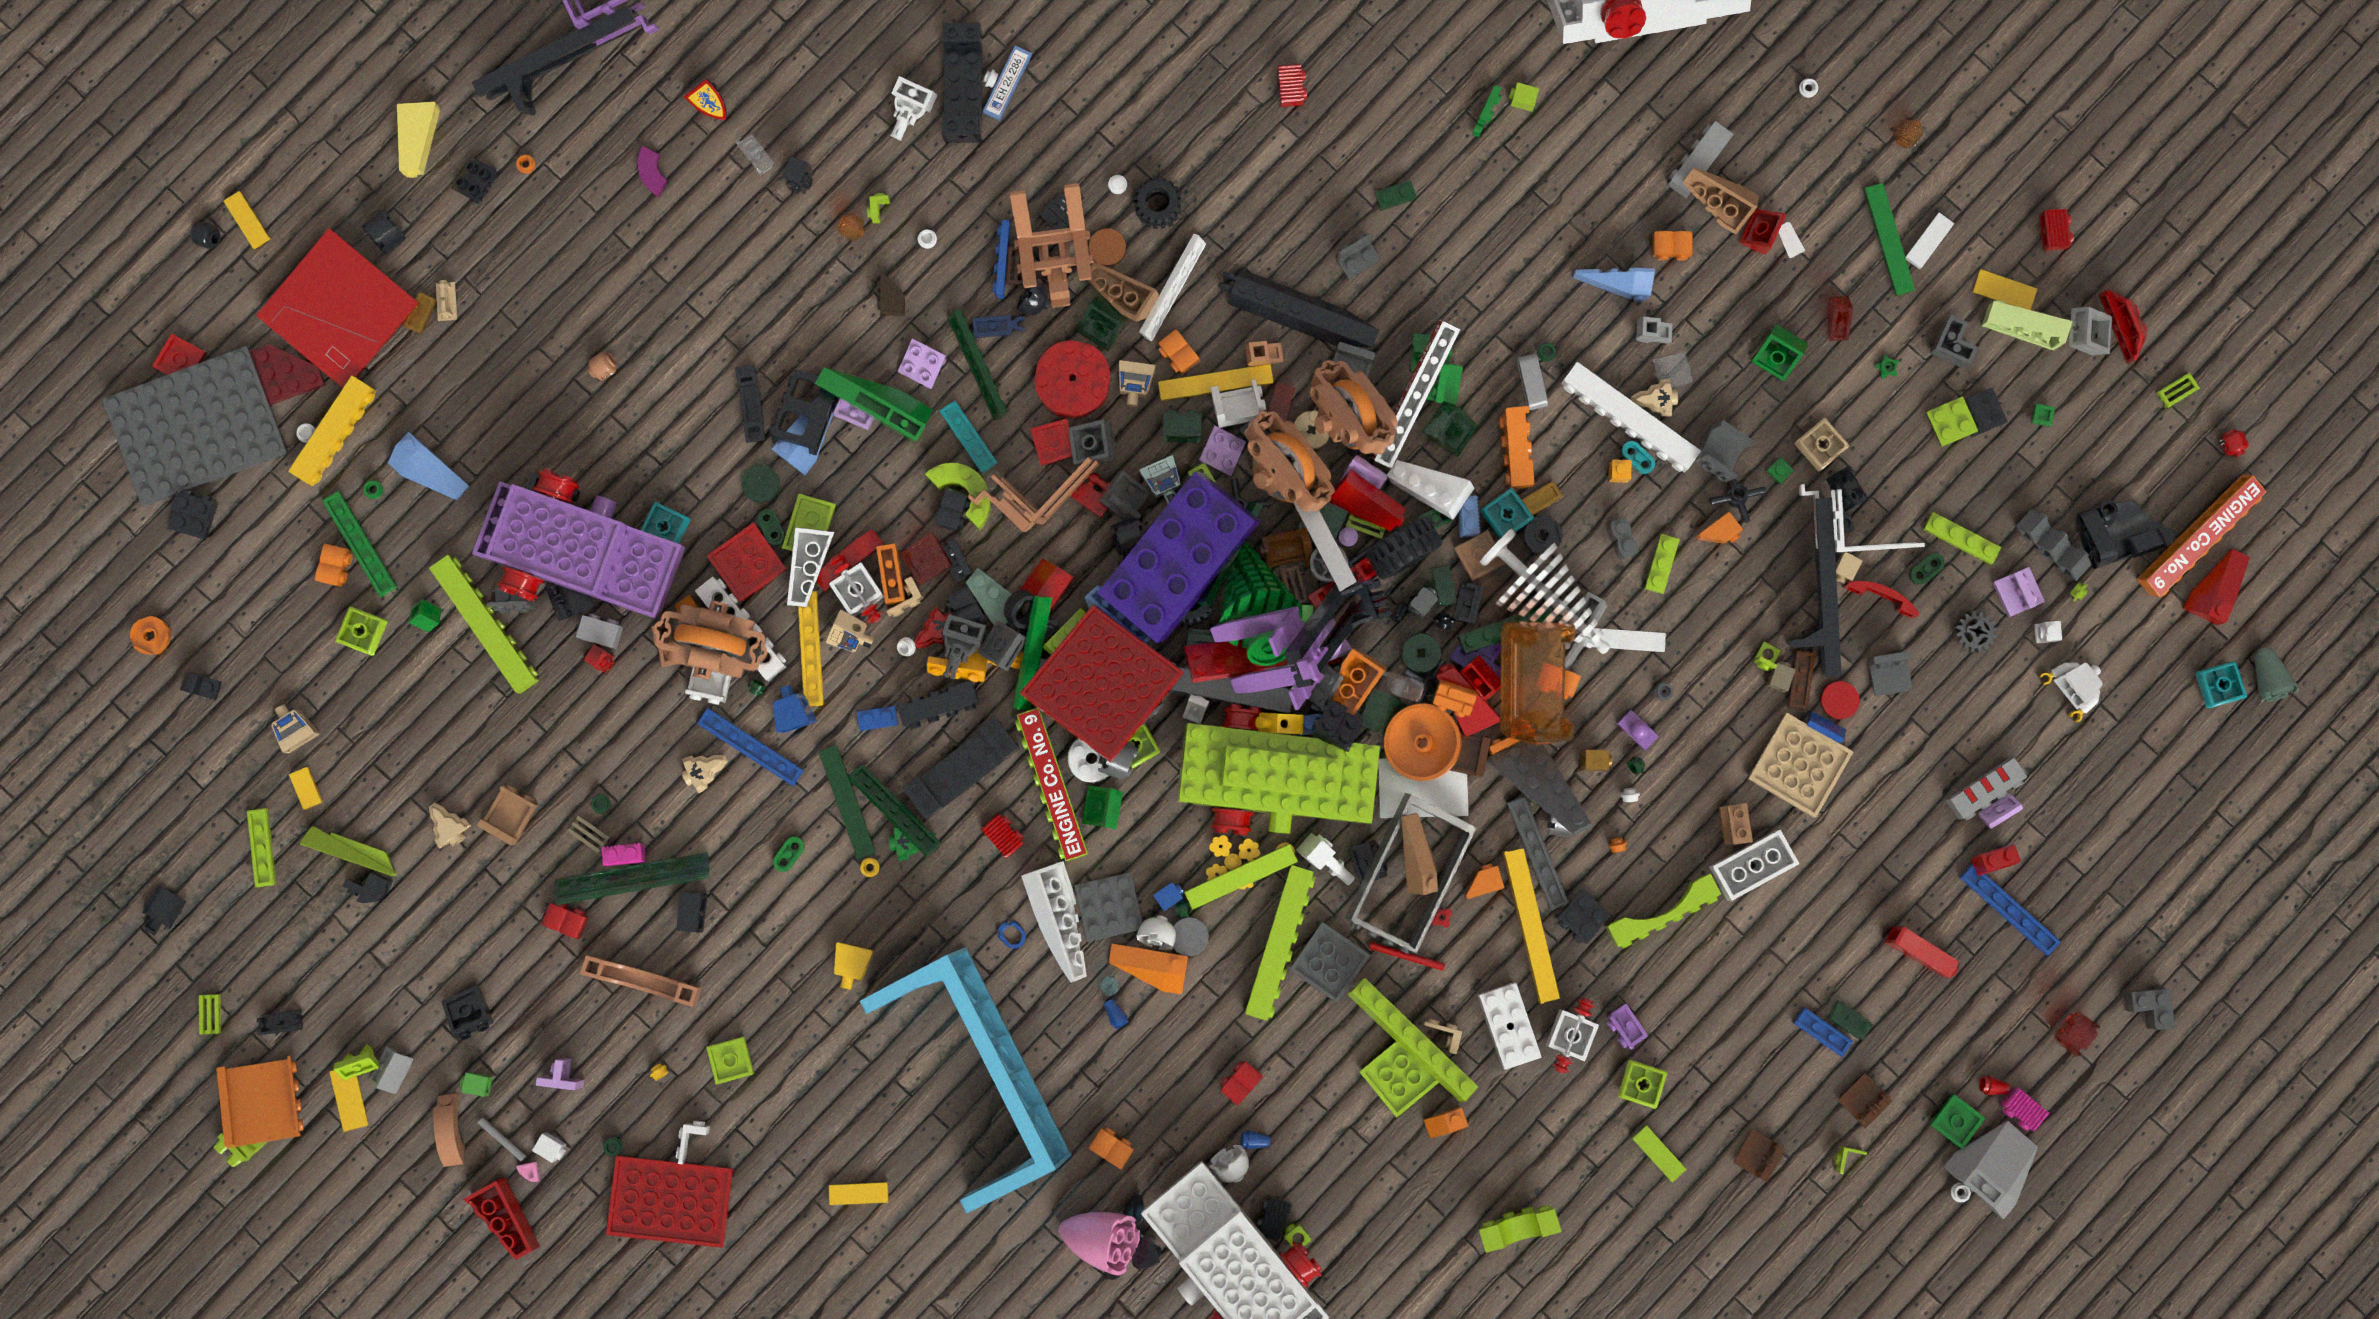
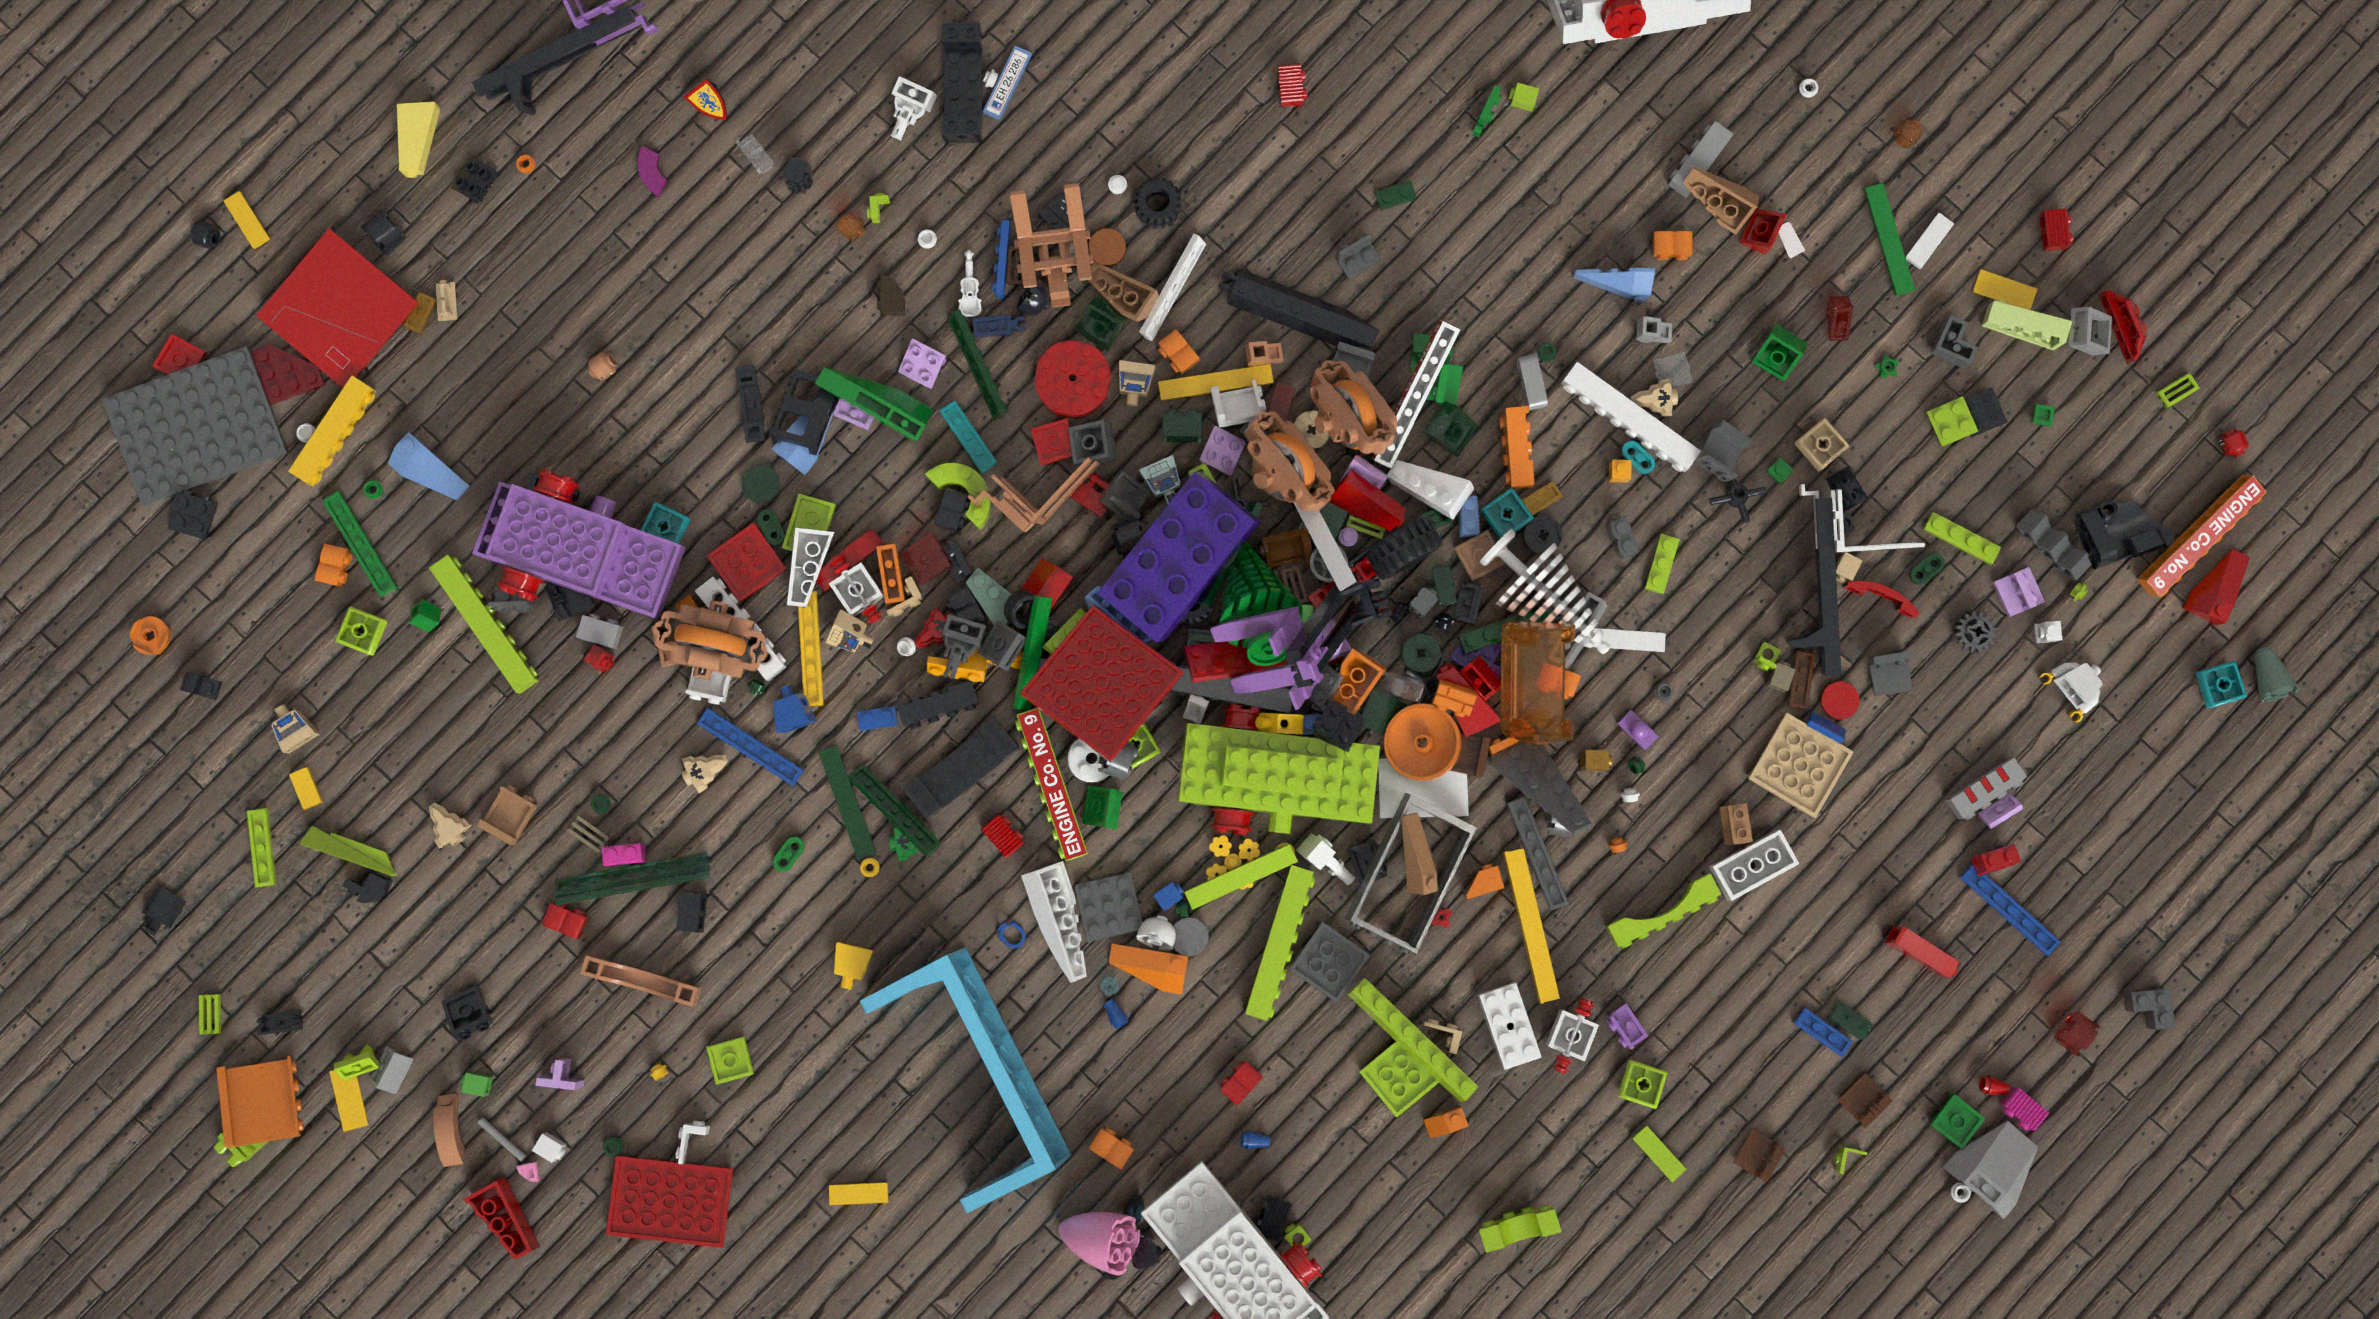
white cylinder [1209,1145,1249,1183] -> none
red bar [1369,941,1445,971] -> none
black plate [1556,889,1611,944] -> none
orange slope [1696,512,1743,544] -> none
none -> white piece [958,250,982,317]

